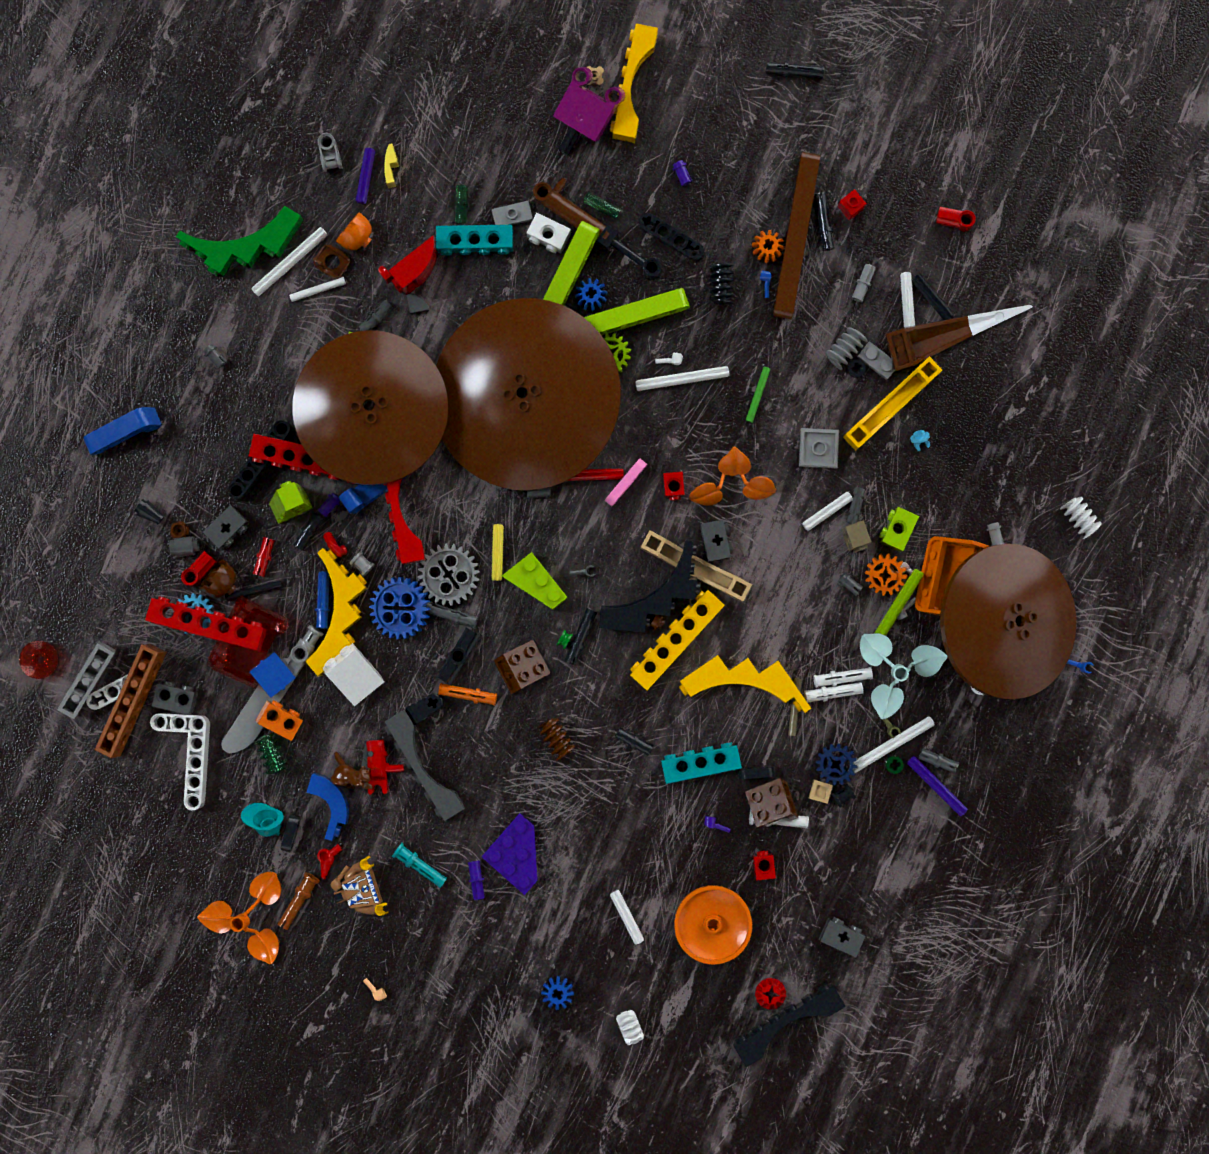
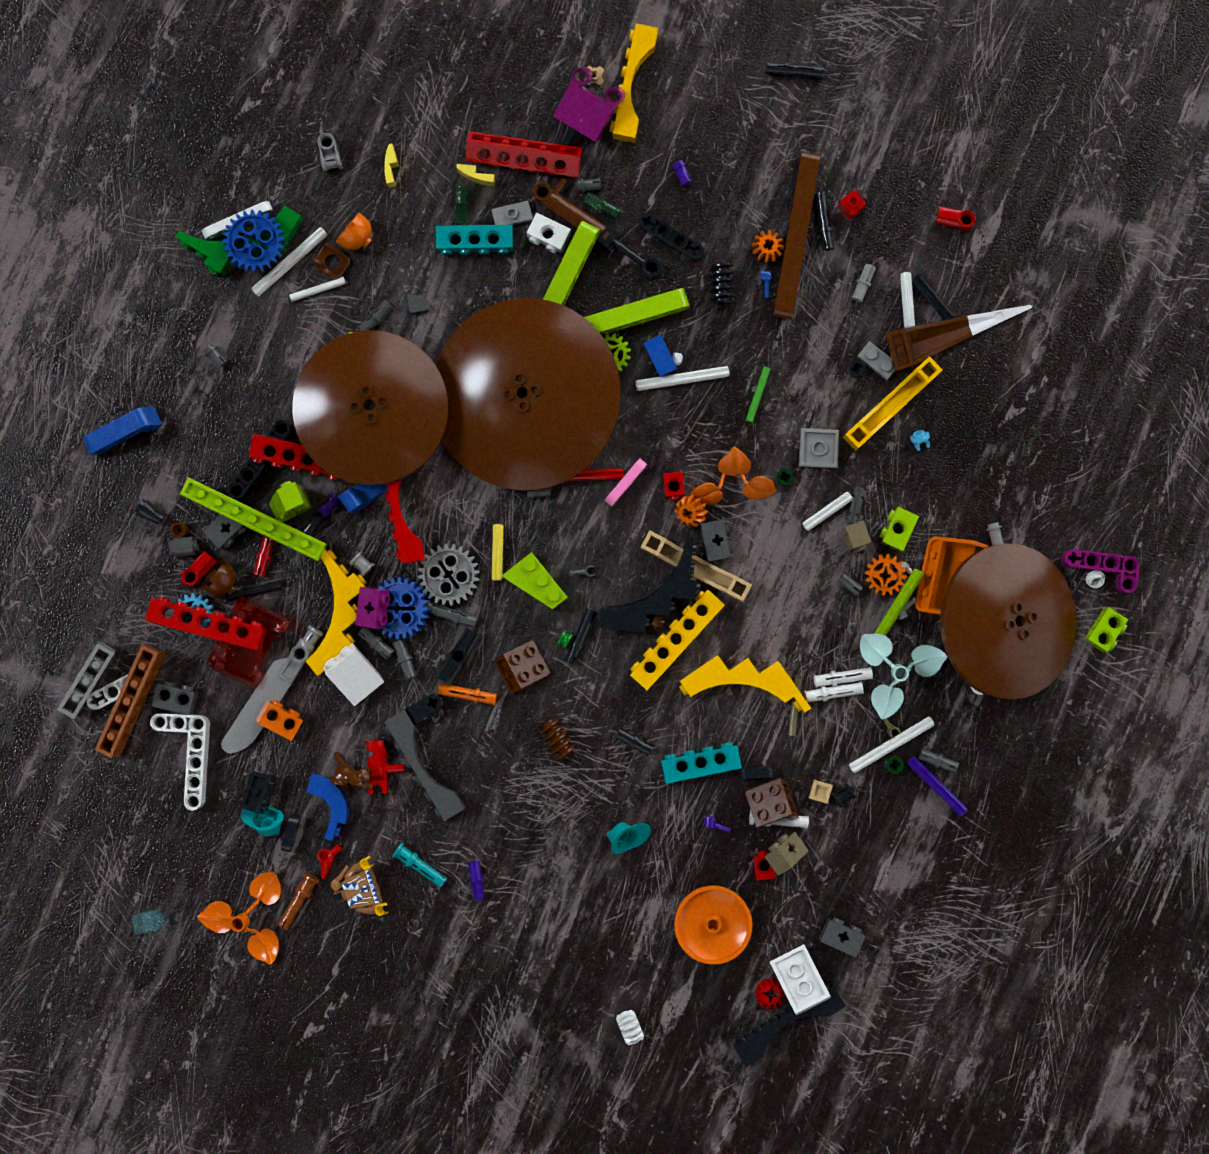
clear red dish [19,640,58,679] -> none
blue piece [250,652,296,698] -> none
clear green piece [254,732,289,774] -> none
blue axle [315,571,330,629] -> none
red arm [323,532,347,557] -> none
dark purple axle [356,148,375,204] -> none
light nougat hand [363,978,387,1001] -> none
red piece [378,235,438,296] -> none
dark purple plate [482,813,538,895] -> none
blue gear [541,976,574,1010] -> none
blue gear [575,278,607,311] -> none
white axle [610,890,644,944] -> none
dark blue gear [816,743,858,785] -> none
light grey piece [826,327,868,370] -> none
white piece [1060,497,1102,539] -> none
blue hand [1066,659,1094,673] -> none
none -> clear light blue brick [131,909,164,935]
none -> lime tile [180,477,327,561]
none -> white beam [202,201,273,241]
none -> blue gear [222,209,286,273]
none -> black bracket [240,771,276,815]
none -> magenta brick [355,587,390,629]
none -> dark grey pin [358,627,394,660]
none -> dark grey pin [393,640,417,680]
none -> light yellow slope [457,164,495,187]
none -> red brick [465,131,582,177]
none -> dark grey pin [577,178,601,193]
none -> teal piece [607,822,651,854]
none -> blue slope [644,335,677,377]
none -> orange gear [674,495,708,528]
none -> dark tan brick [764,832,809,876]
none -> white plate [770,945,831,1016]
none -> dark green bush [776,468,794,486]
none -> magenta beam [1061,549,1140,594]
none -> lime brick [1084,607,1128,652]
none -> white plate [1085,570,1105,588]

